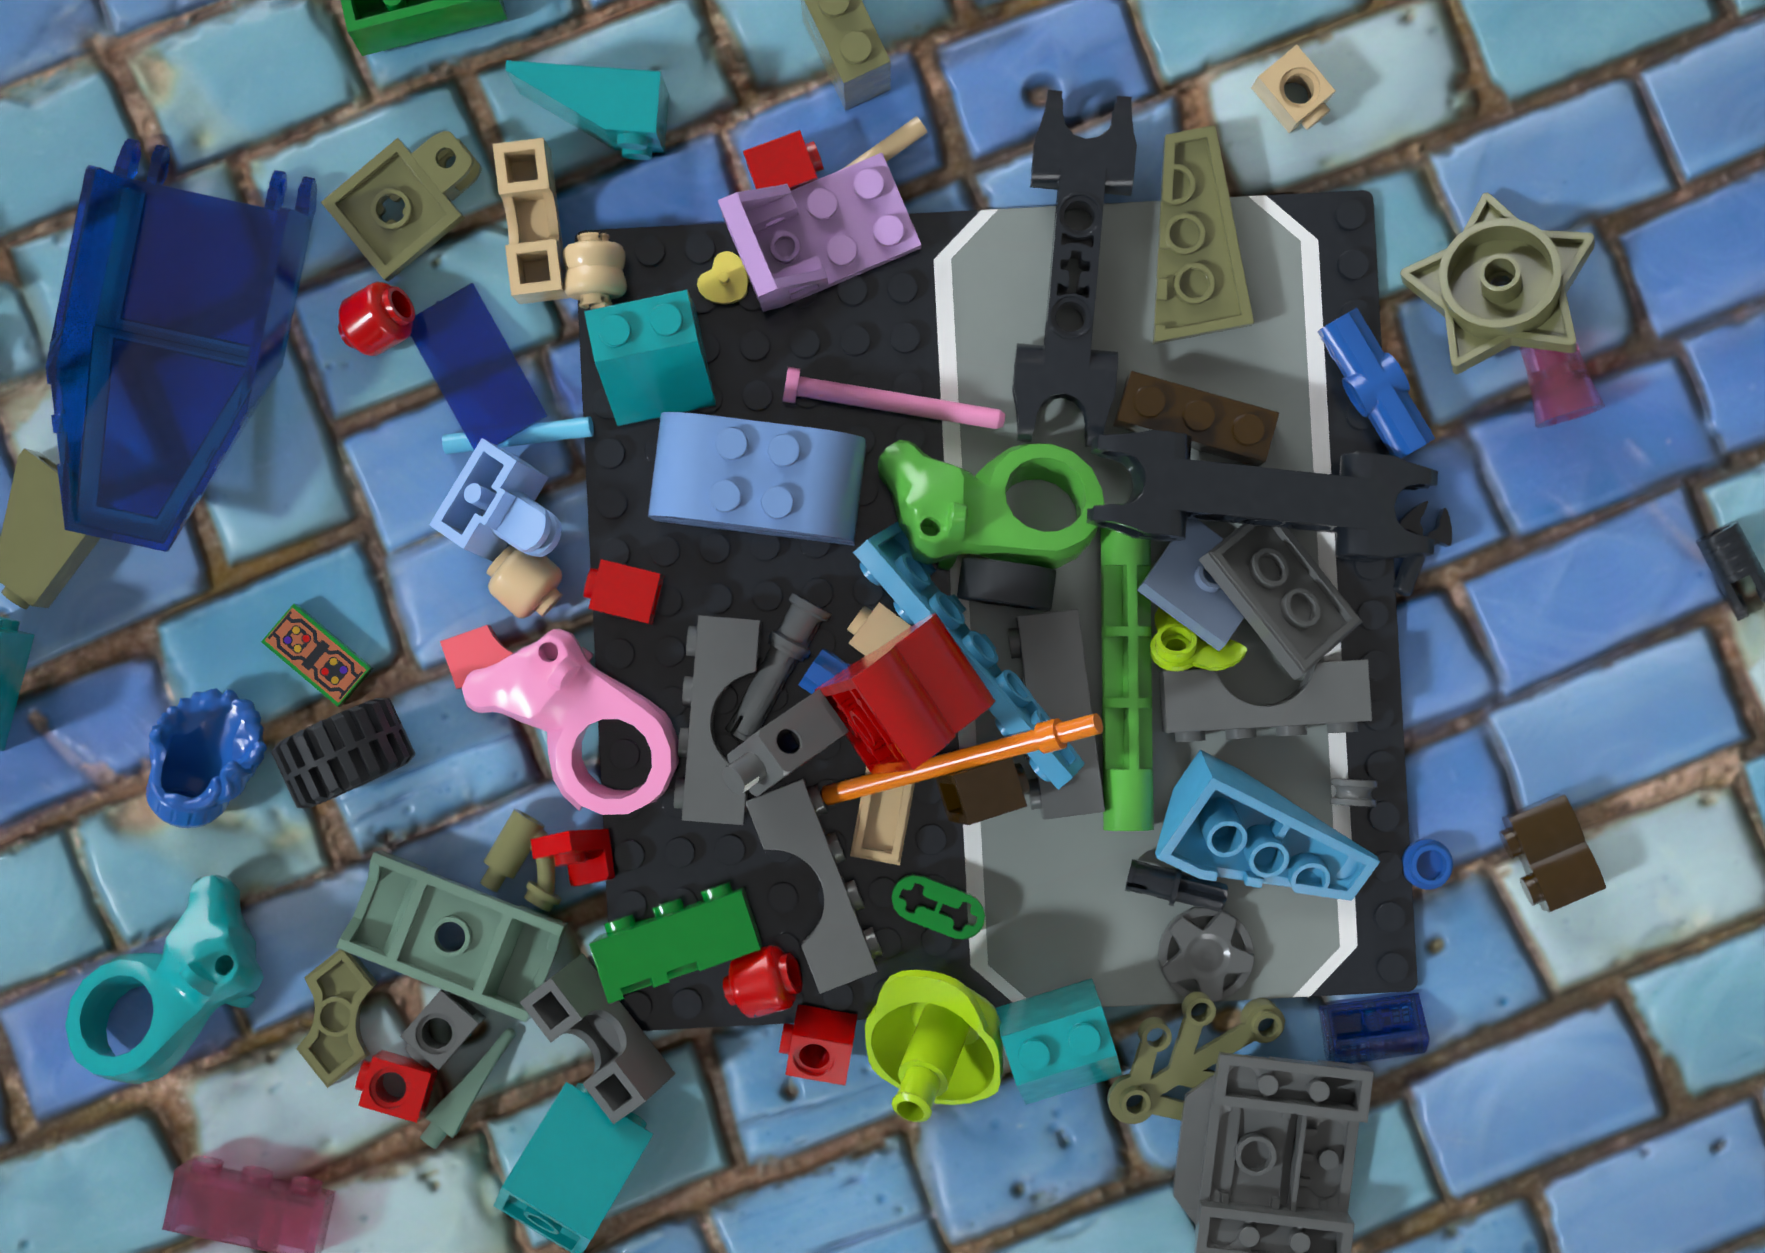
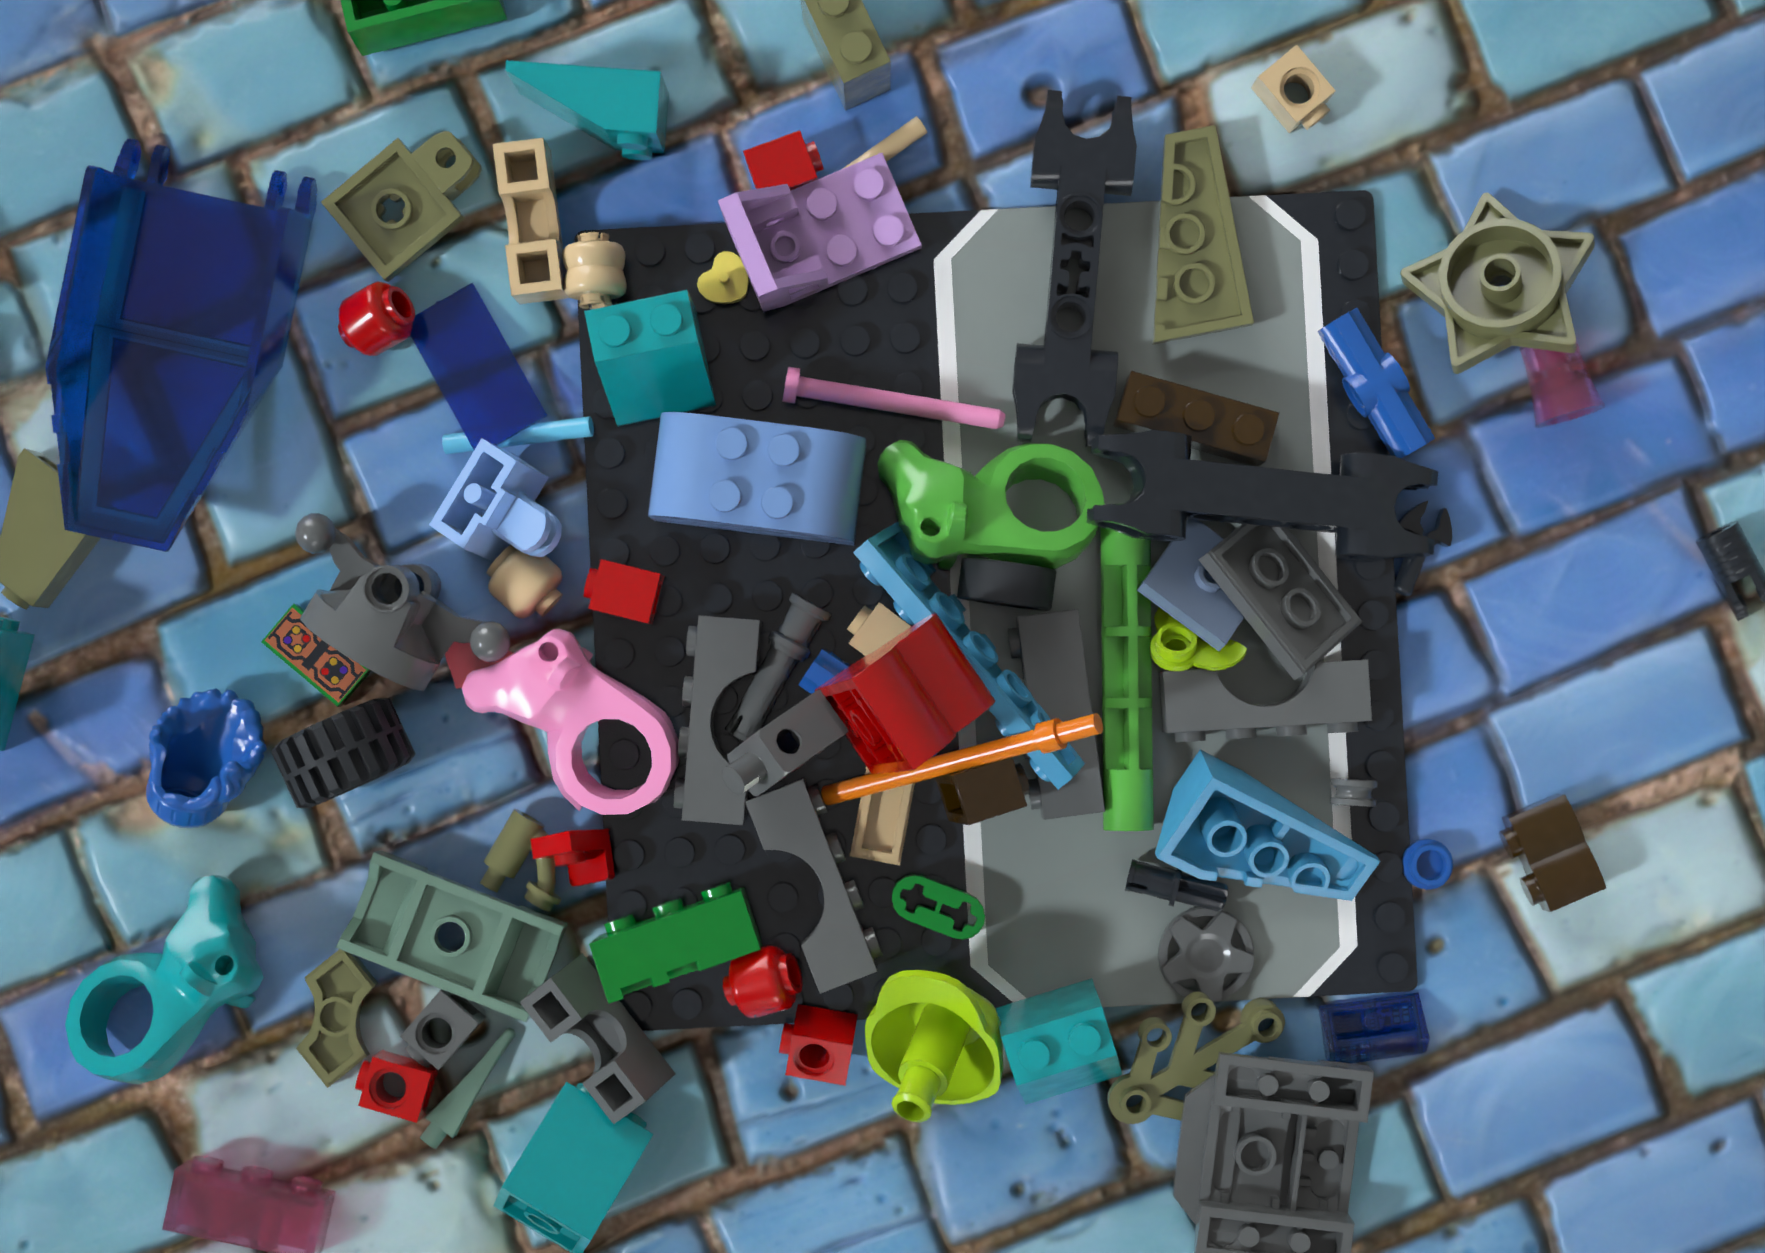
none -> dark grey piece [295,513,510,691]

